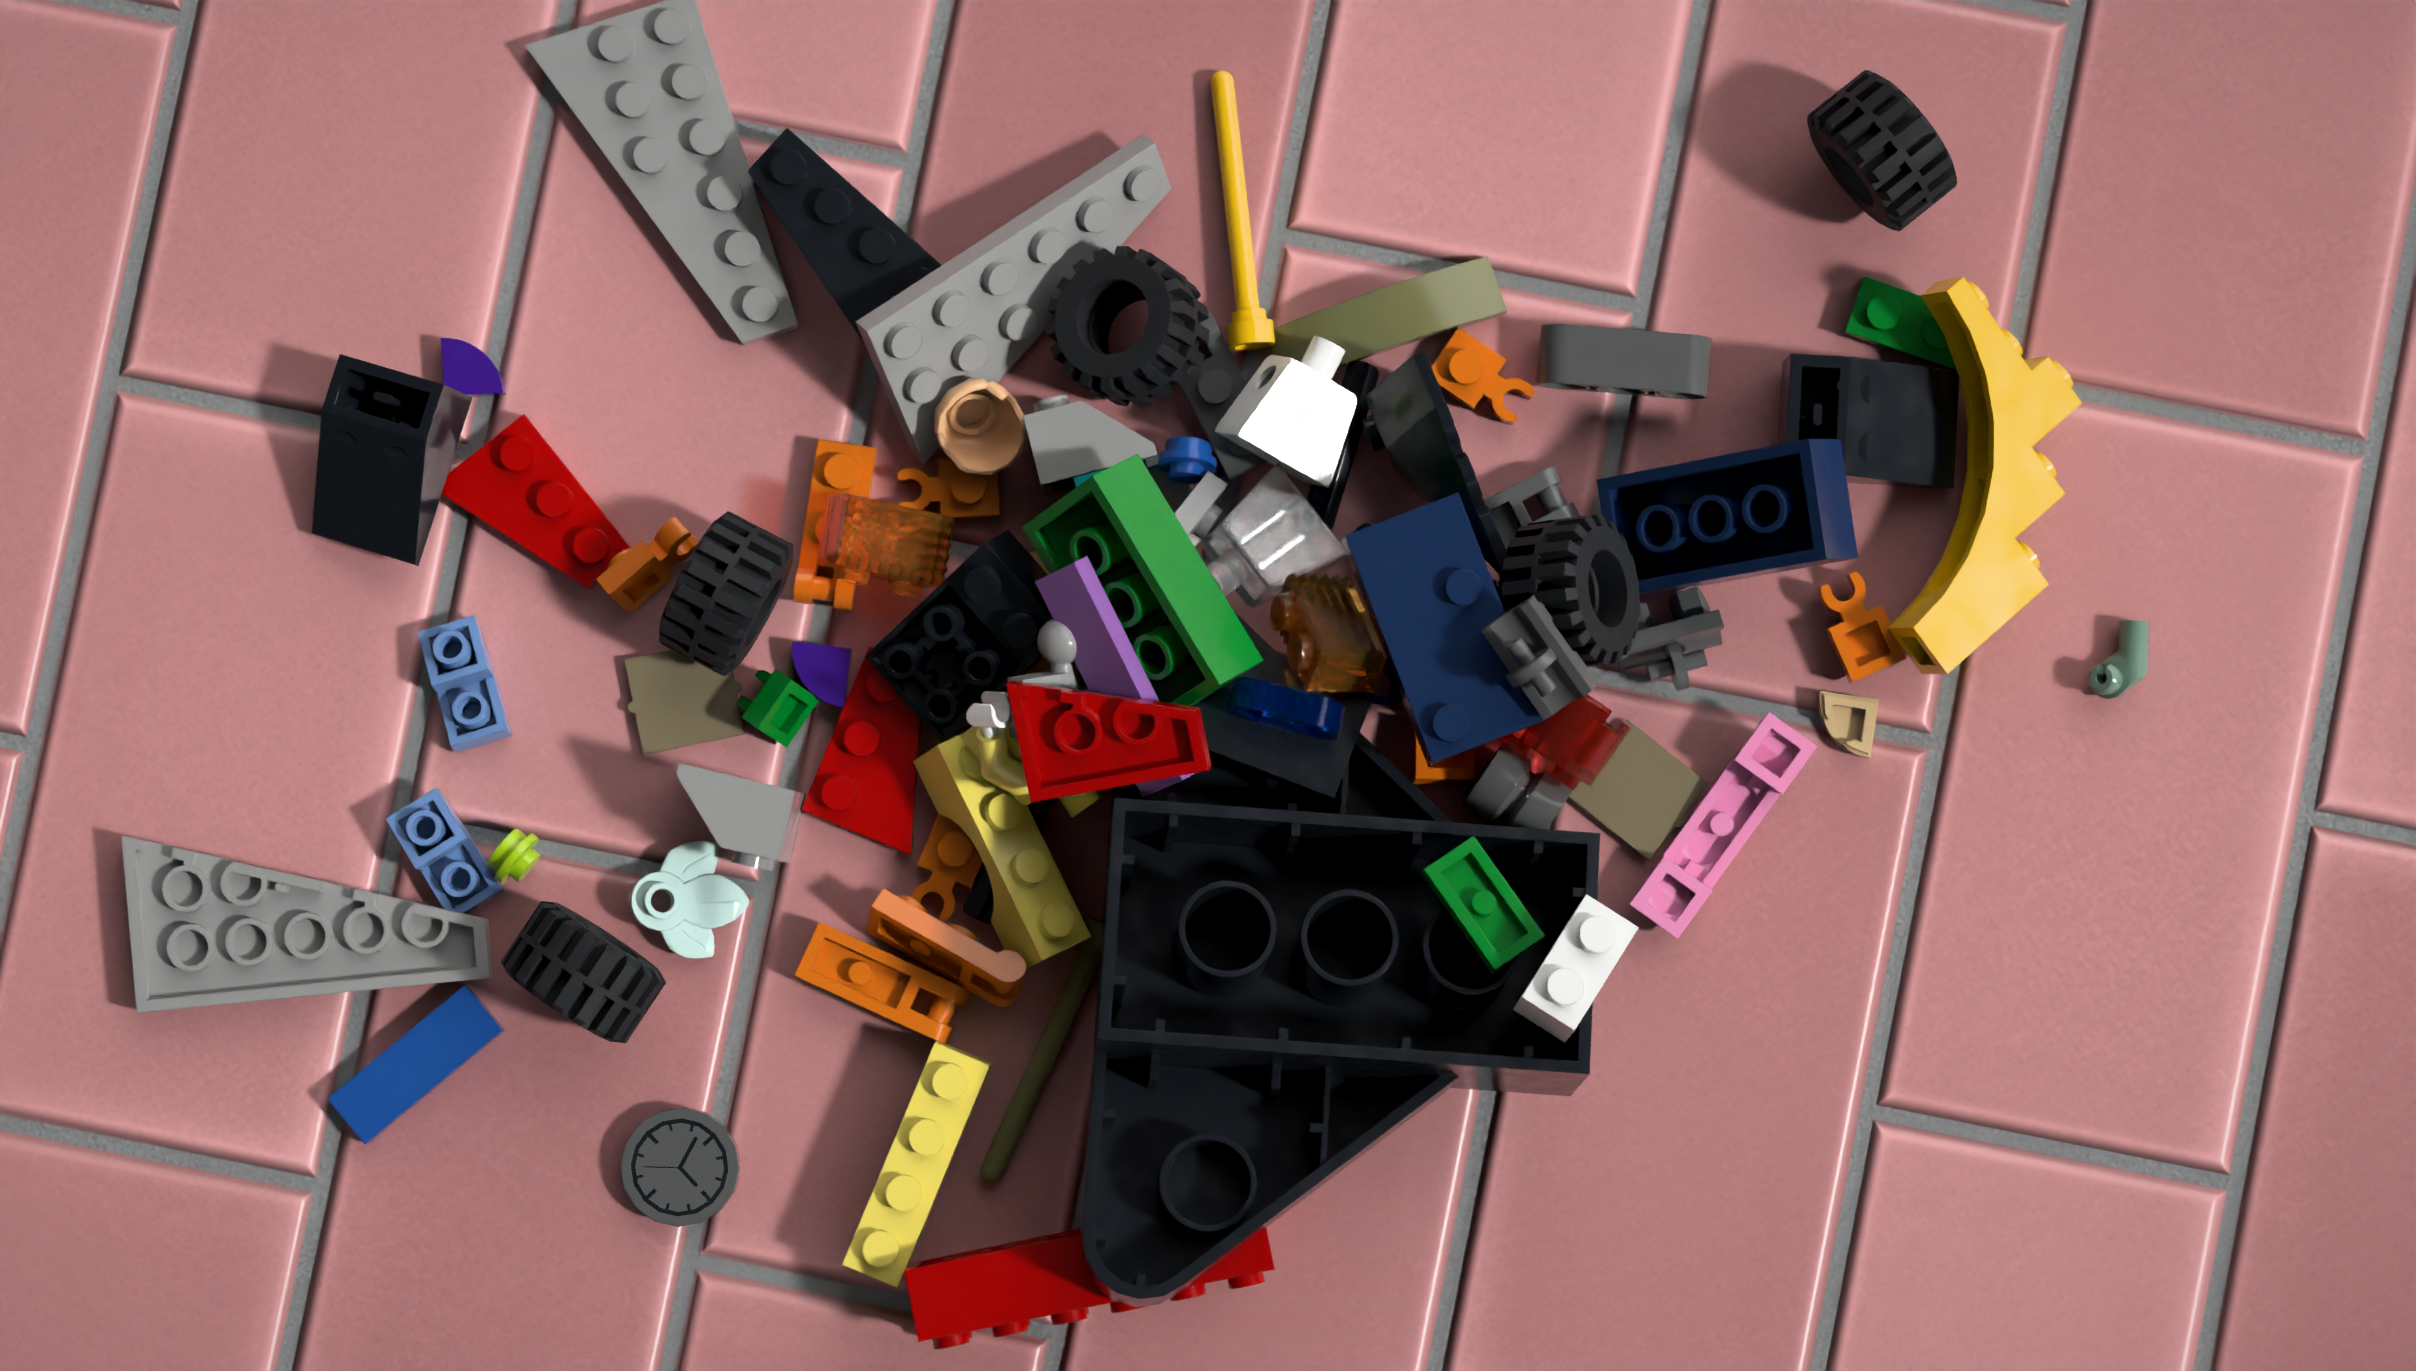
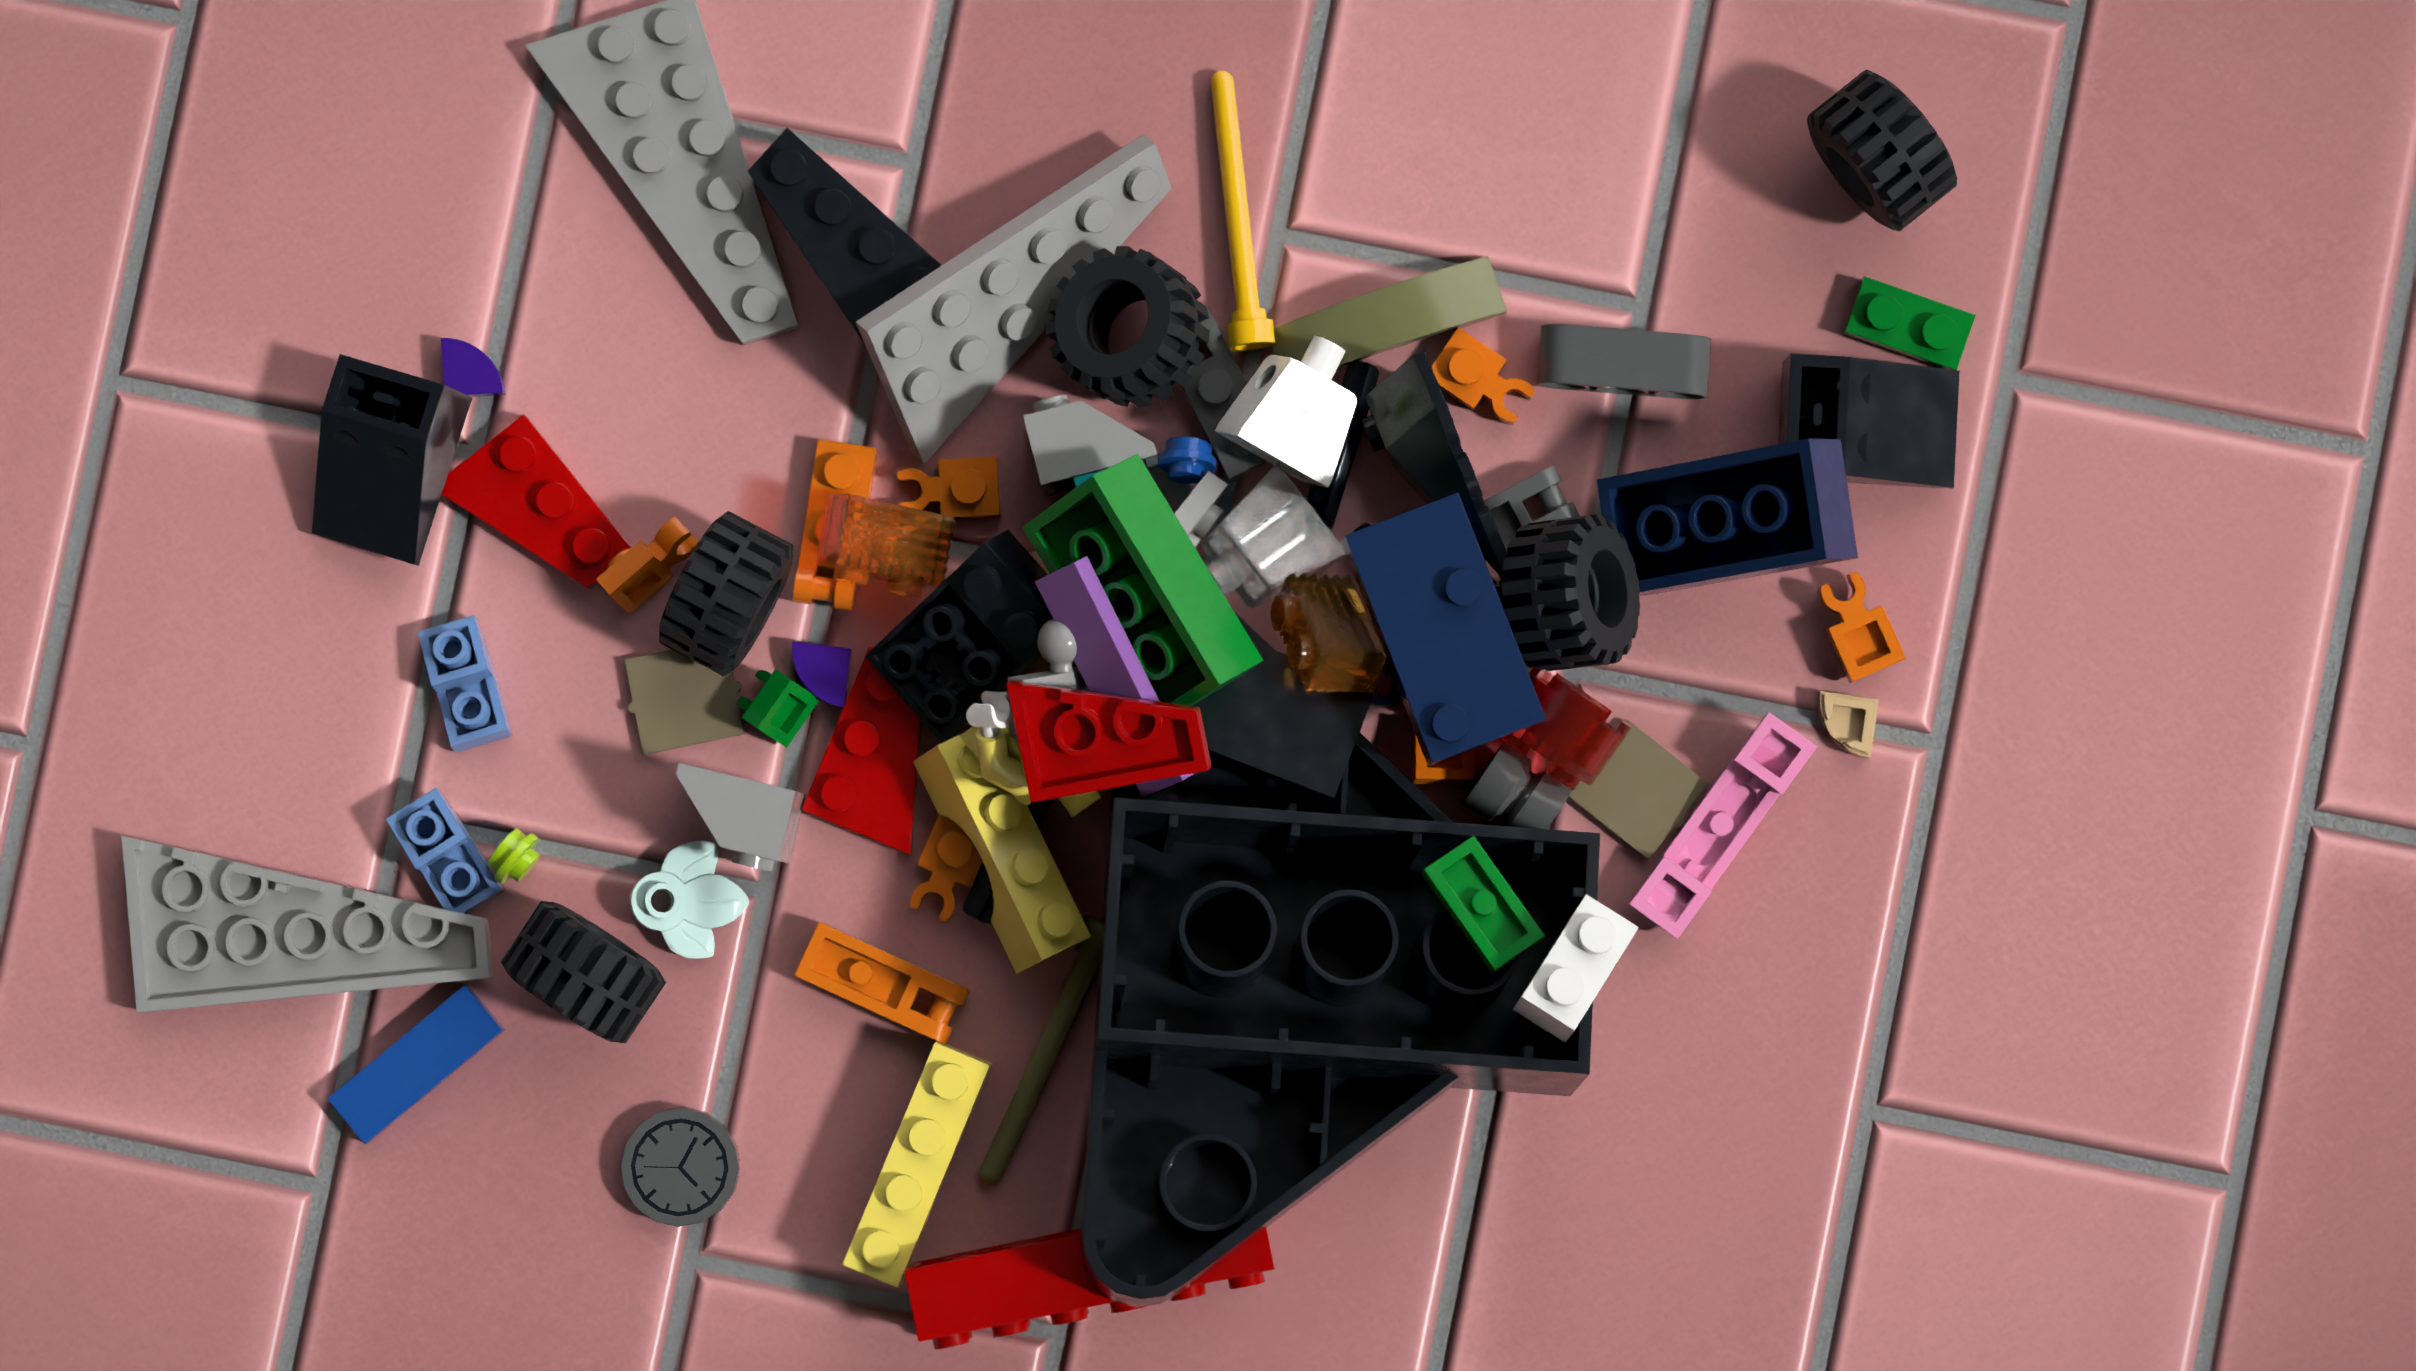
orange plate [867,888,1026,1007] -> none
light nougat hair [934,378,1027,475] -> none
clear blue beam [1228,677,1346,740] -> none
dark grey hips [1481,595,1597,720] -> none
dark grey hips [1617,587,1724,691] -> none
yellow arch [1888,277,2082,674] -> none
sand green arm [2088,620,2150,699] -> none

